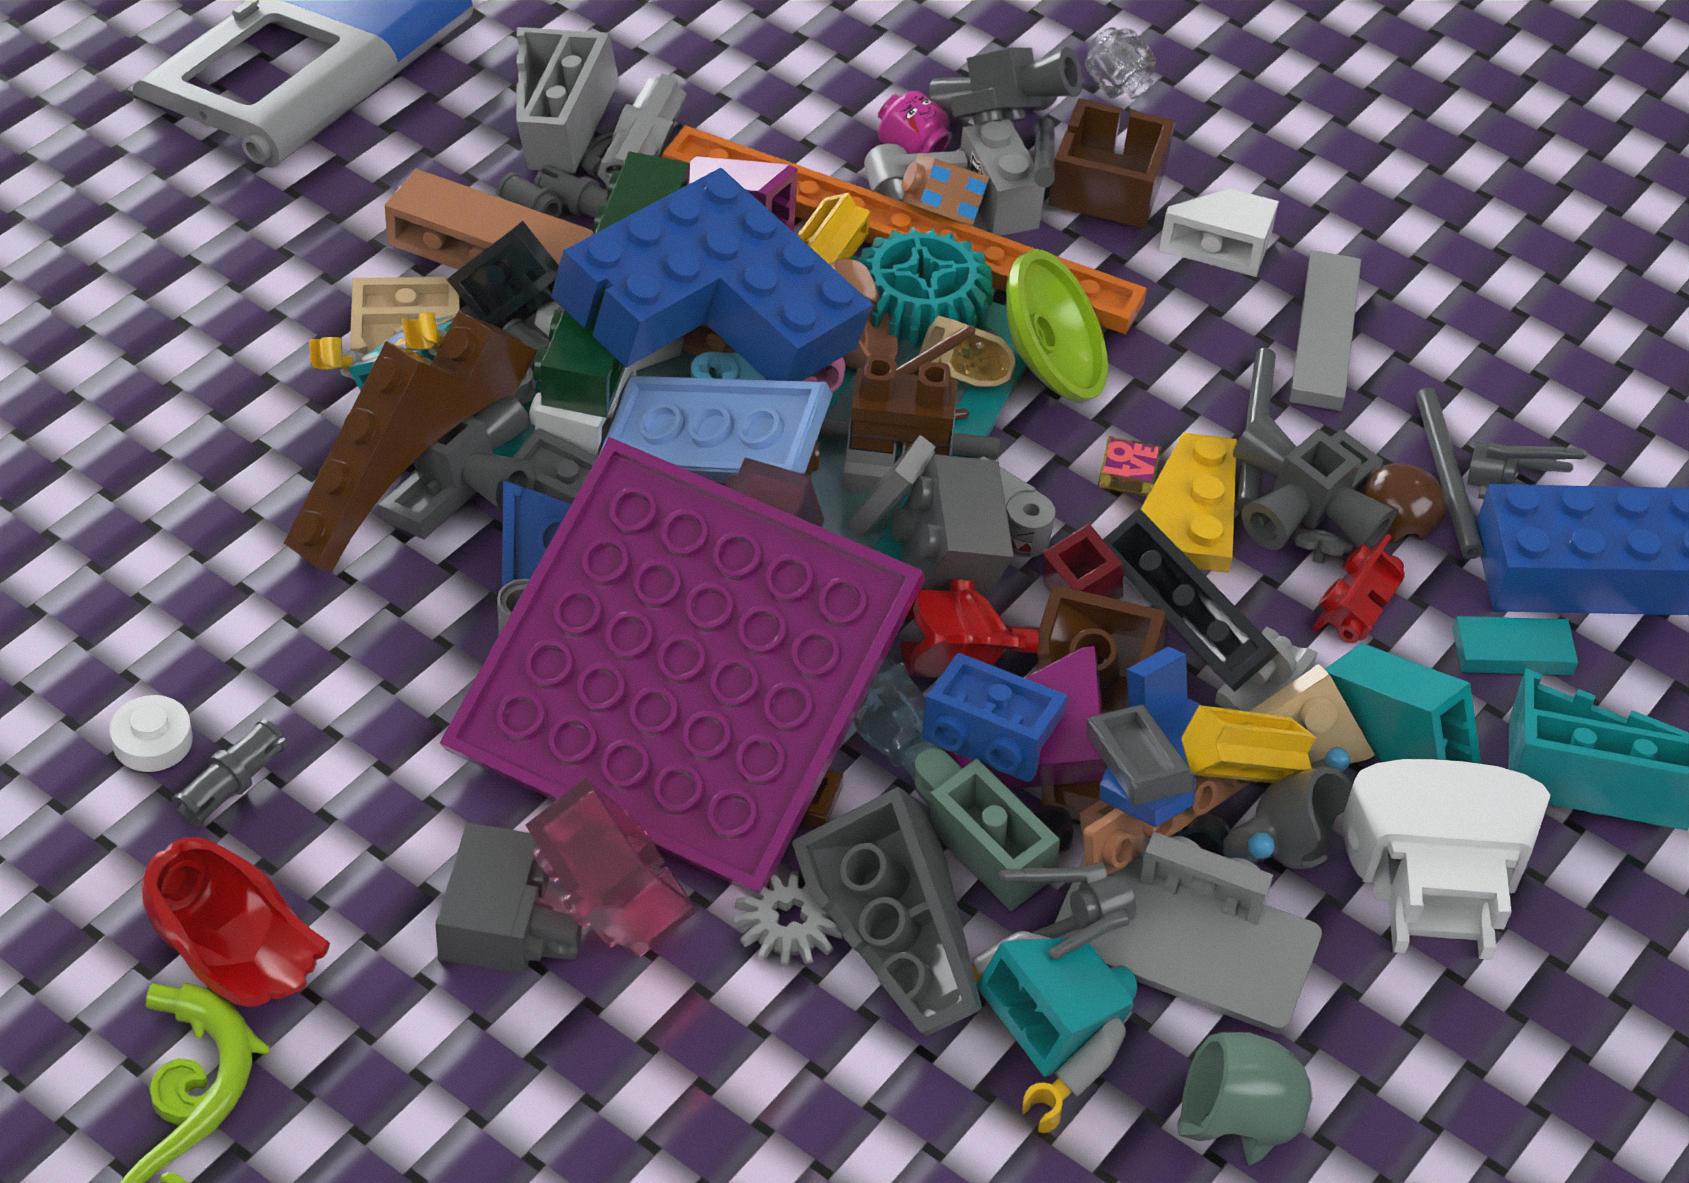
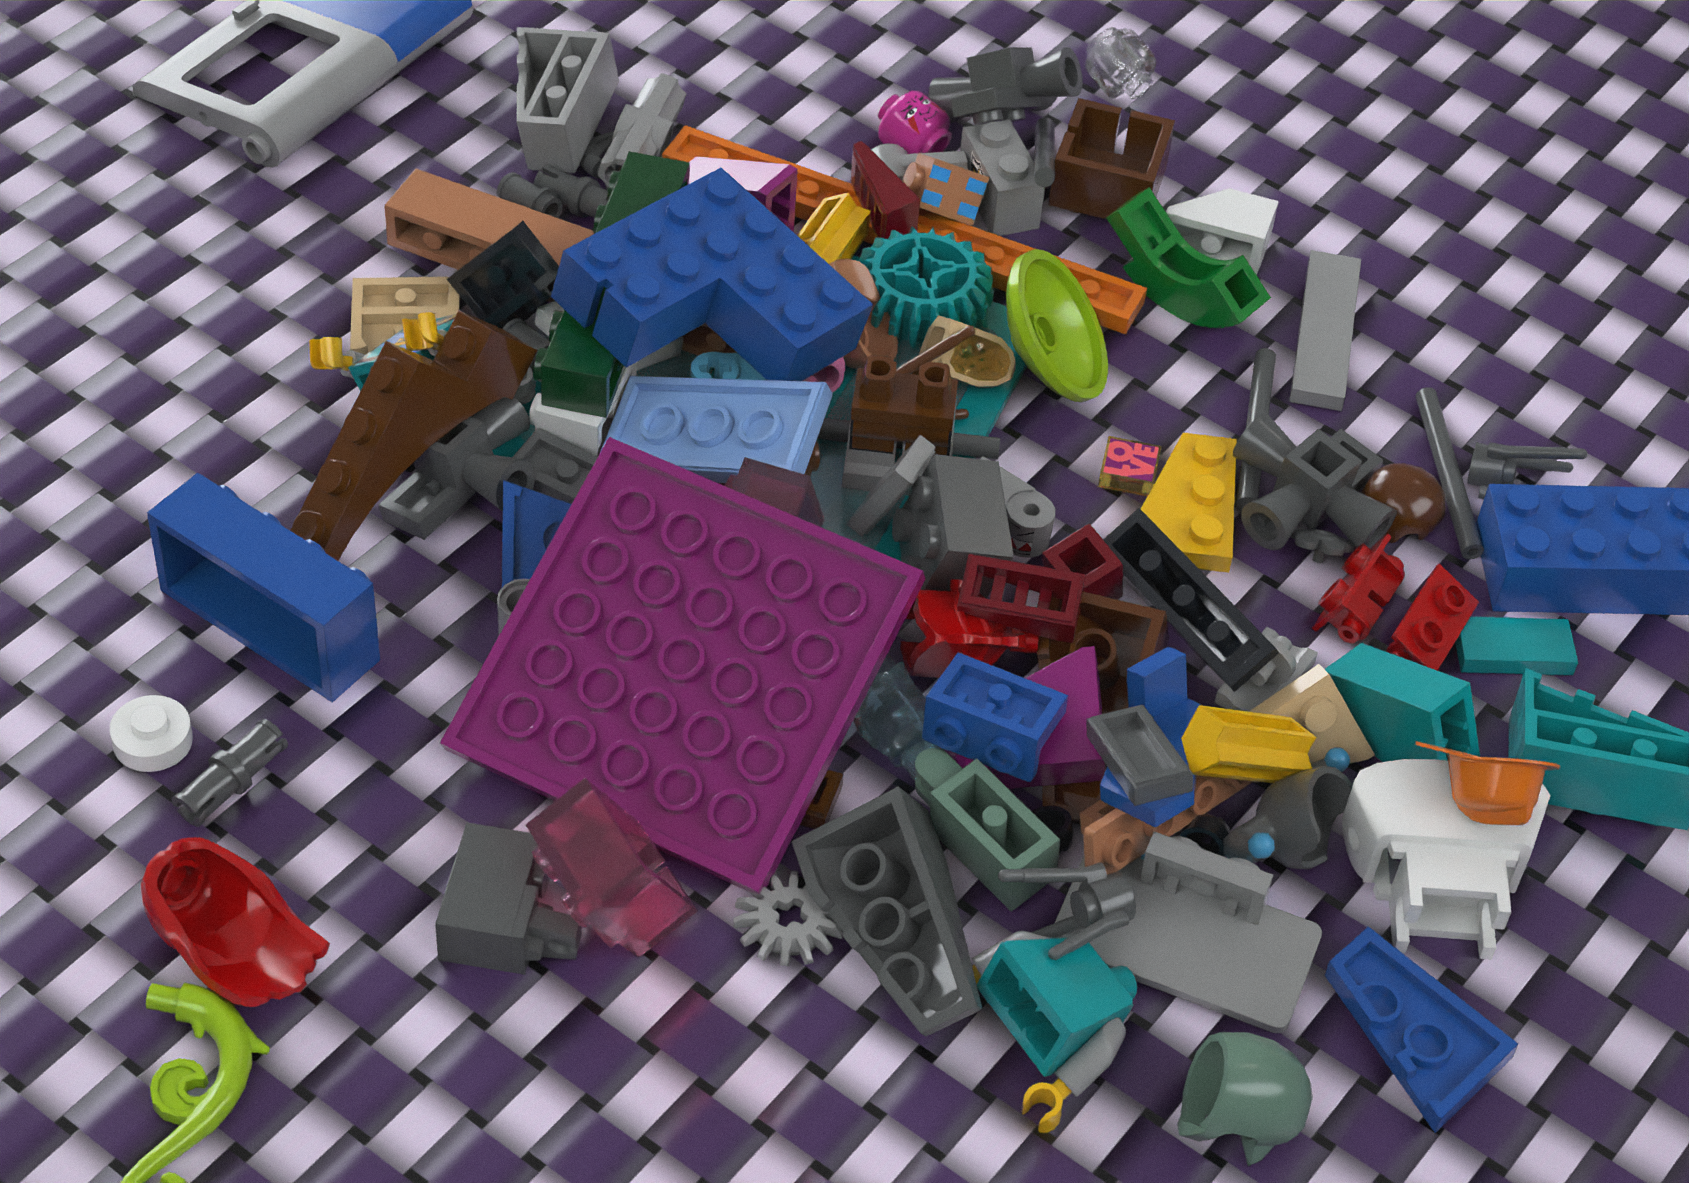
none -> blue piece [147,472,380,703]
none -> dark red slope [851,141,920,239]
none -> dark red slope [957,554,1085,643]
none -> green arch [1106,187,1271,328]
none -> blue wing [1325,927,1518,1133]
none -> red hinge [1386,563,1479,671]
none -> orange piece [1415,741,1560,826]

